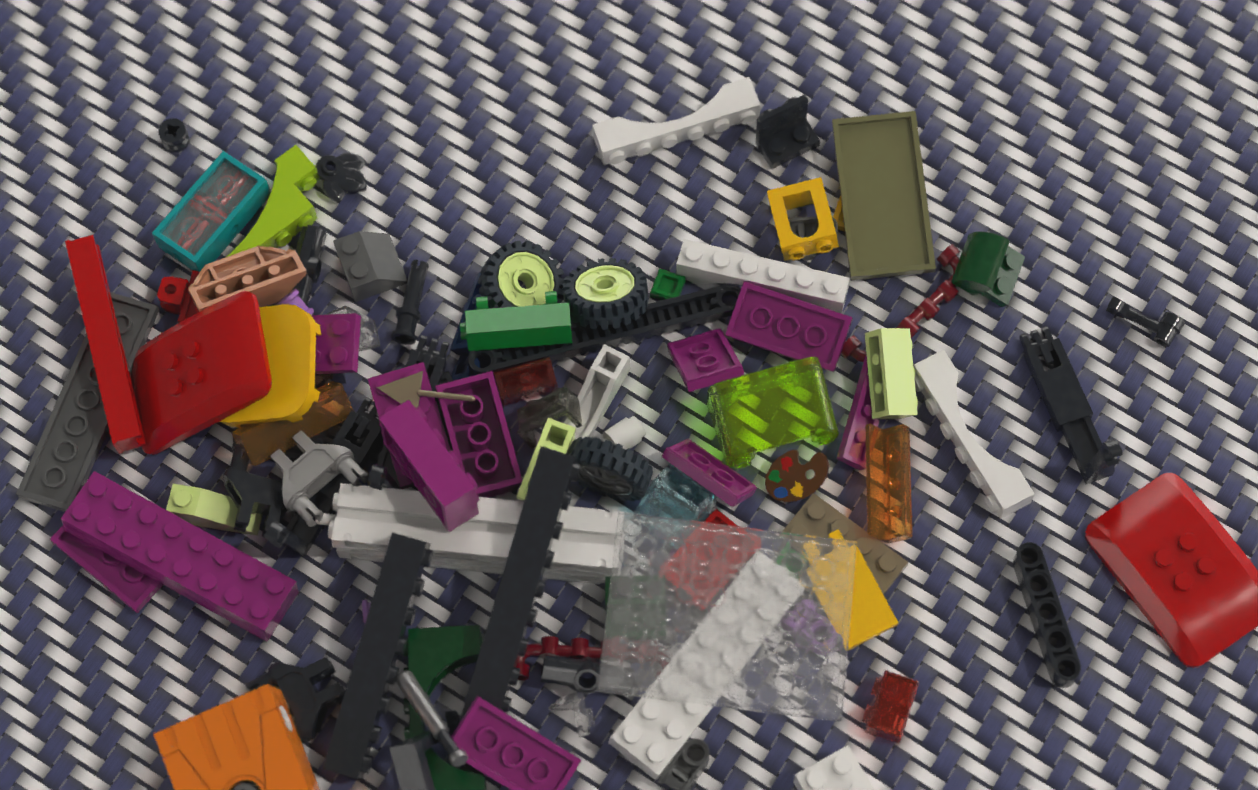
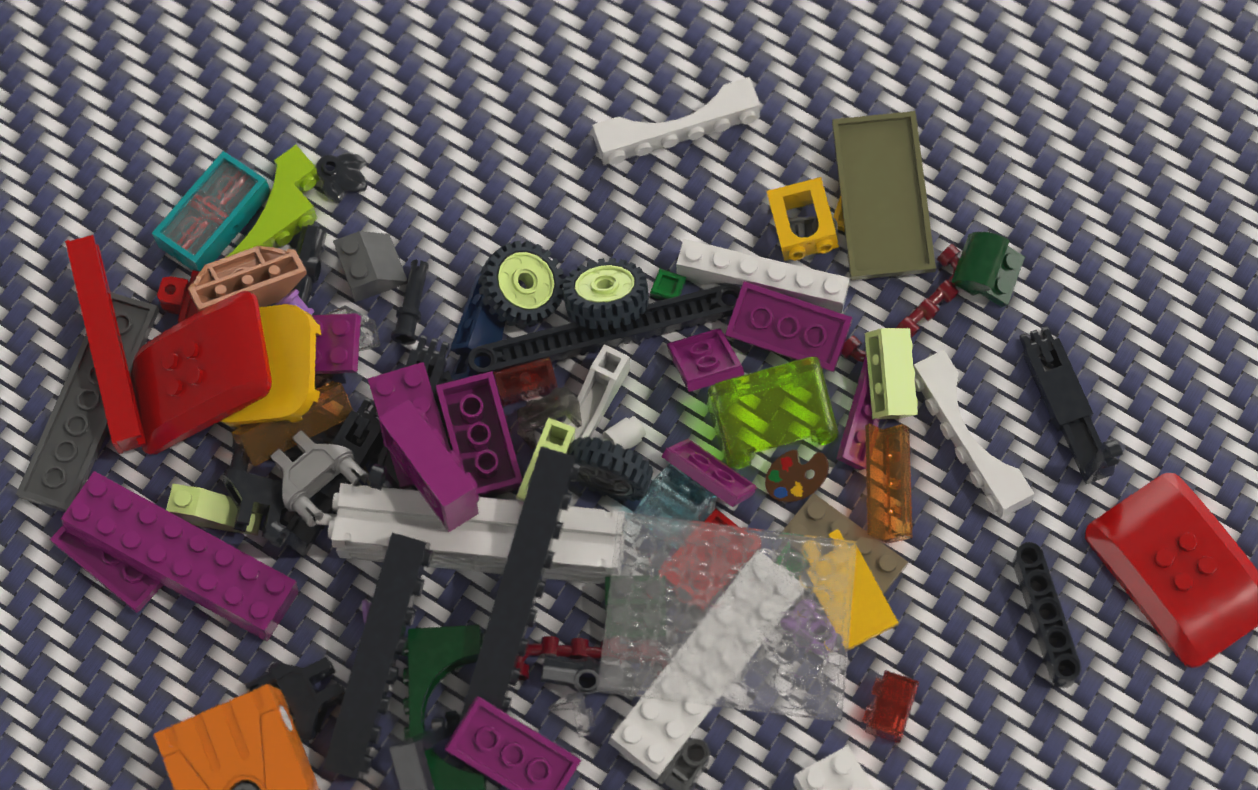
black wheel [158,118,190,153] -> none
dark tan piece [377,371,475,408] -> none
flat silver piece [396,670,468,767] -> none
green brick [460,291,572,351] -> none
black bracket [755,94,820,169] -> none
black brick [1106,297,1185,347] -> none

